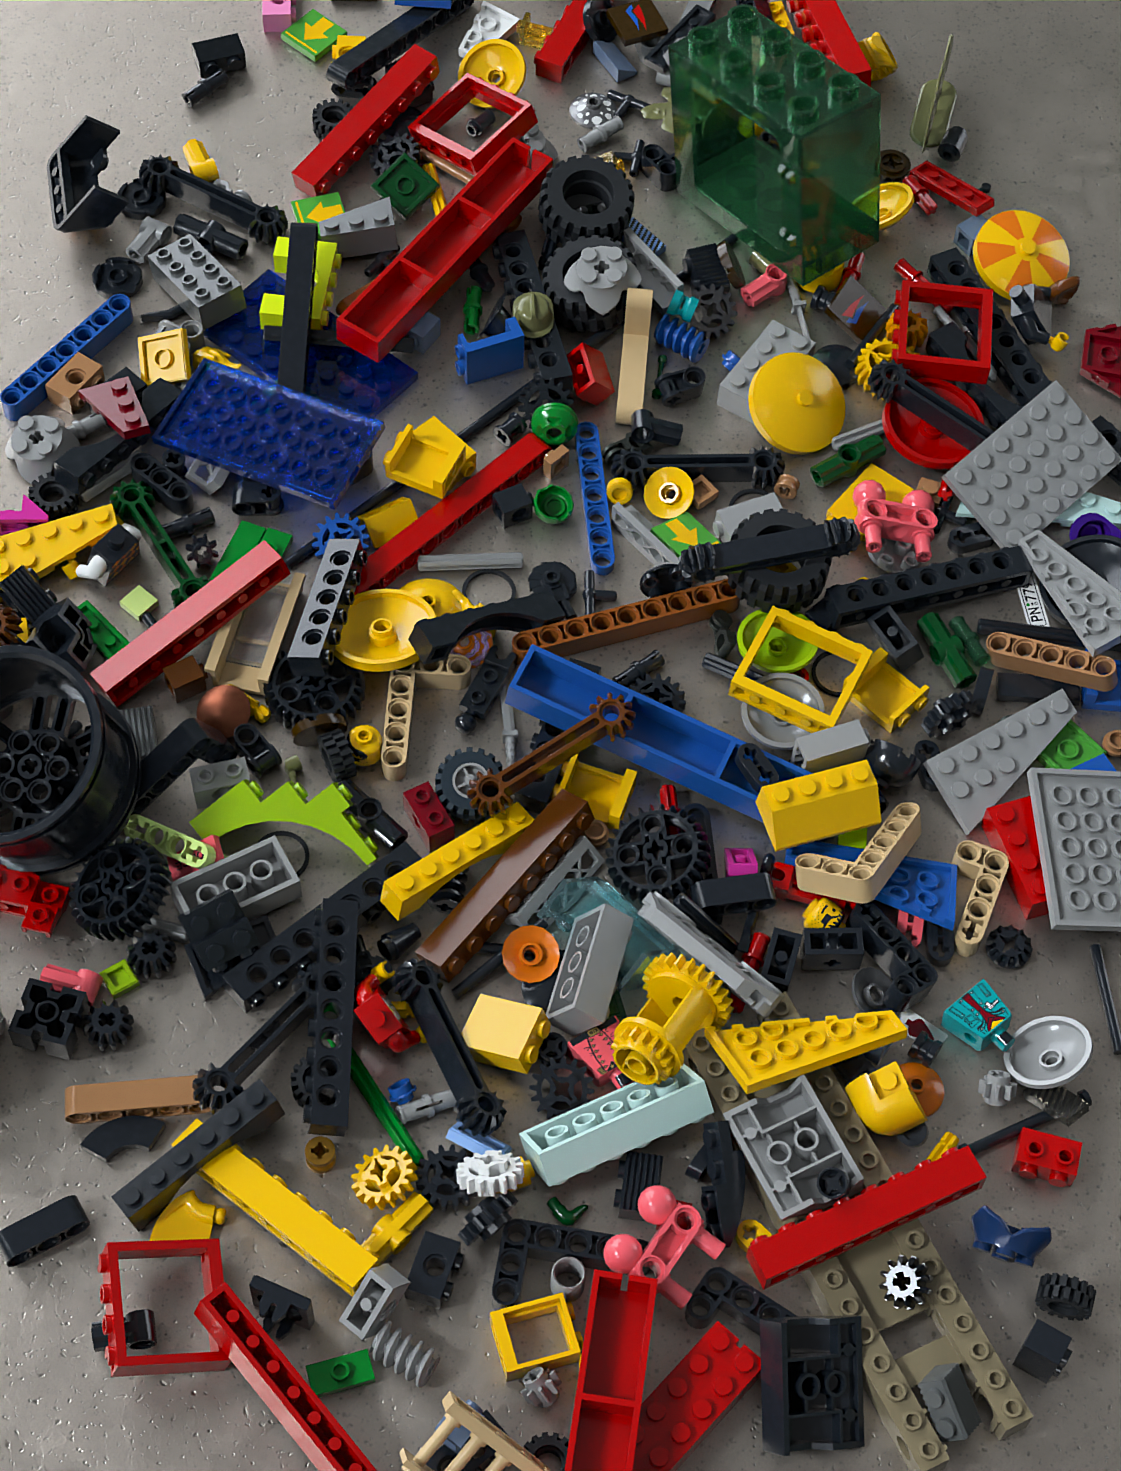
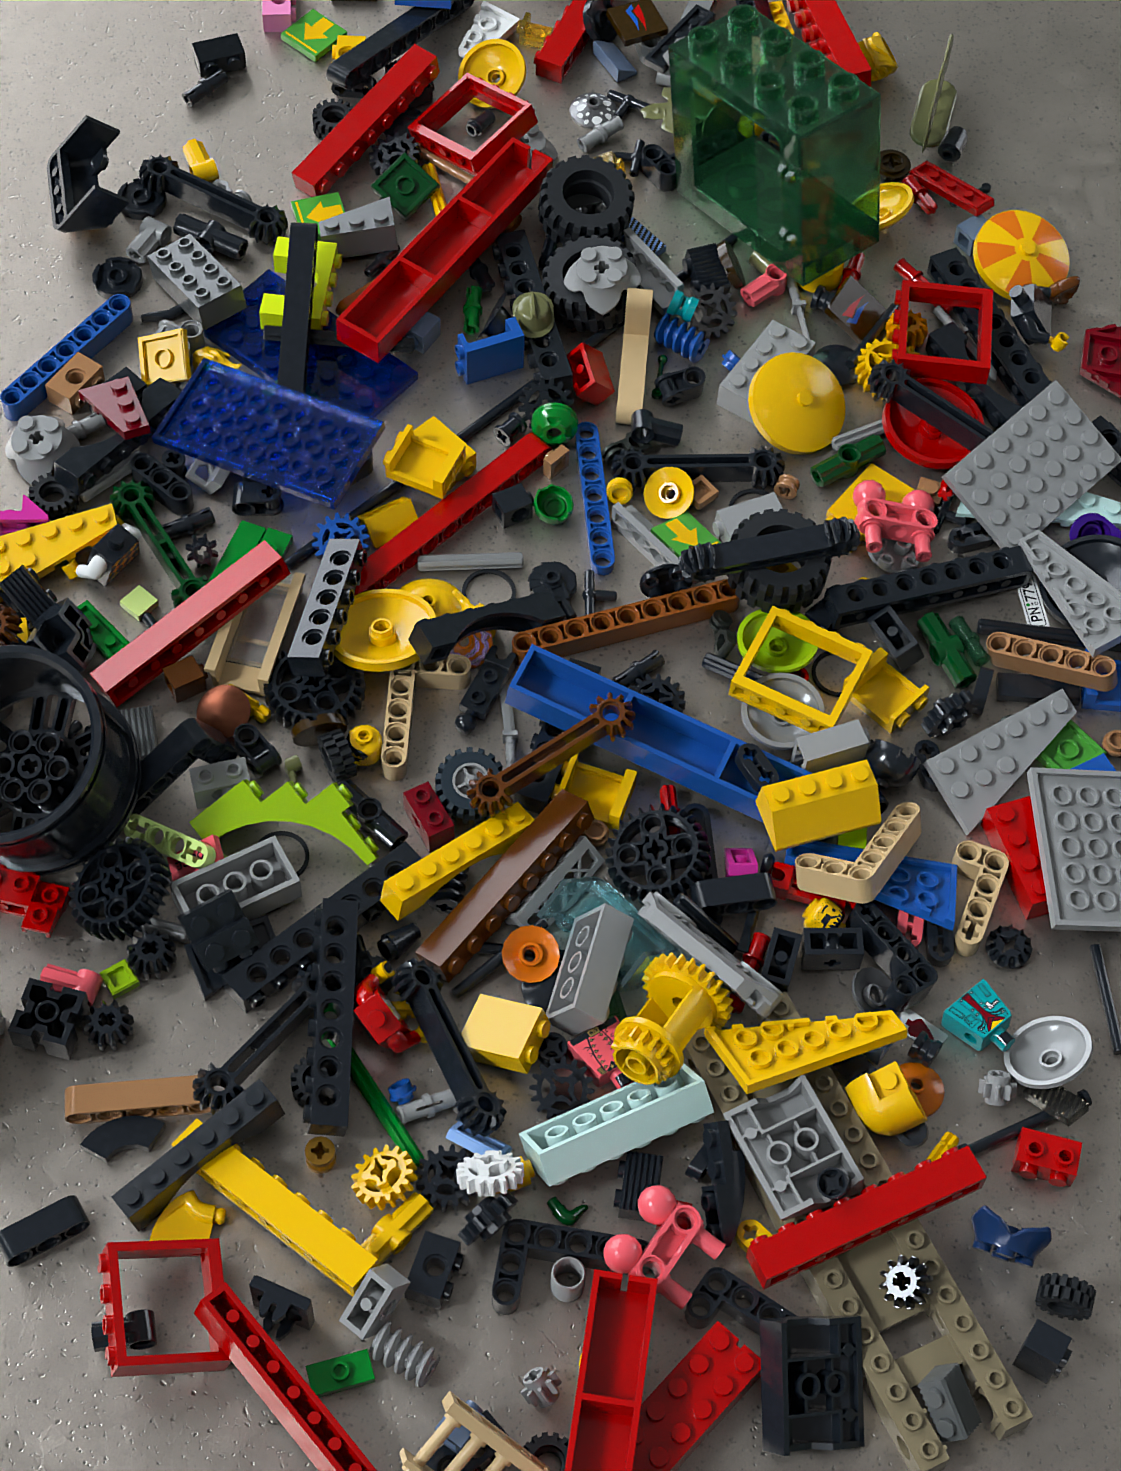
yellow window [490,1292,583,1382] -> none

